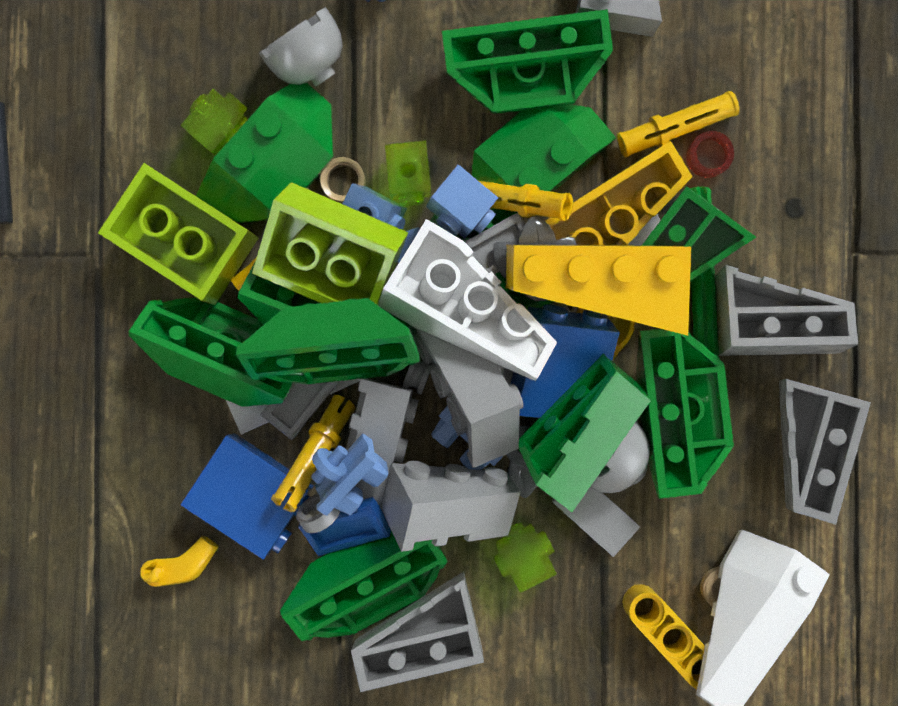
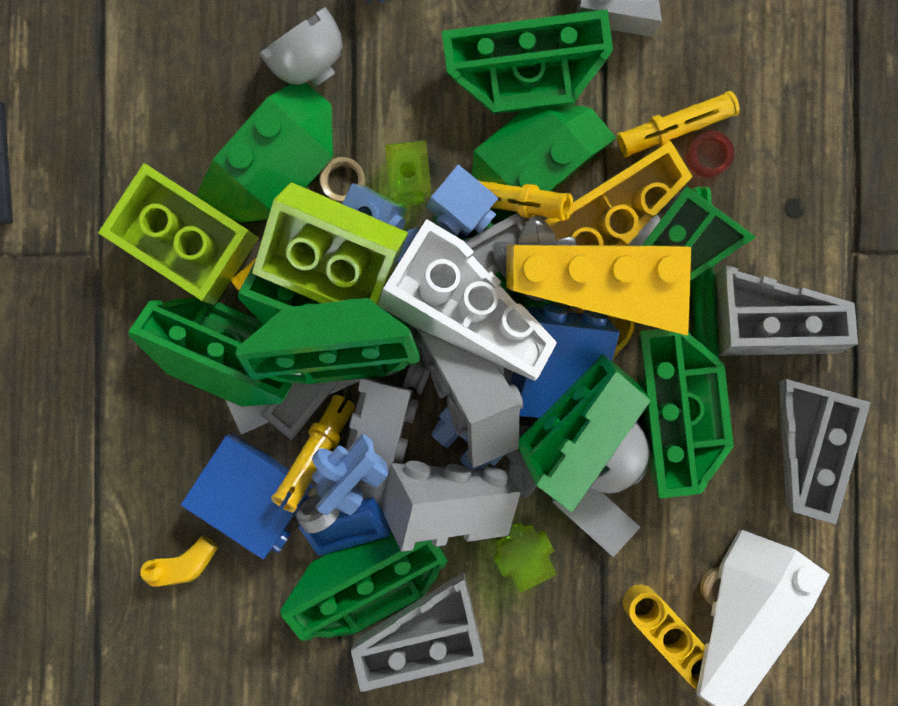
clear neon green brick [181,88,247,156] -> none

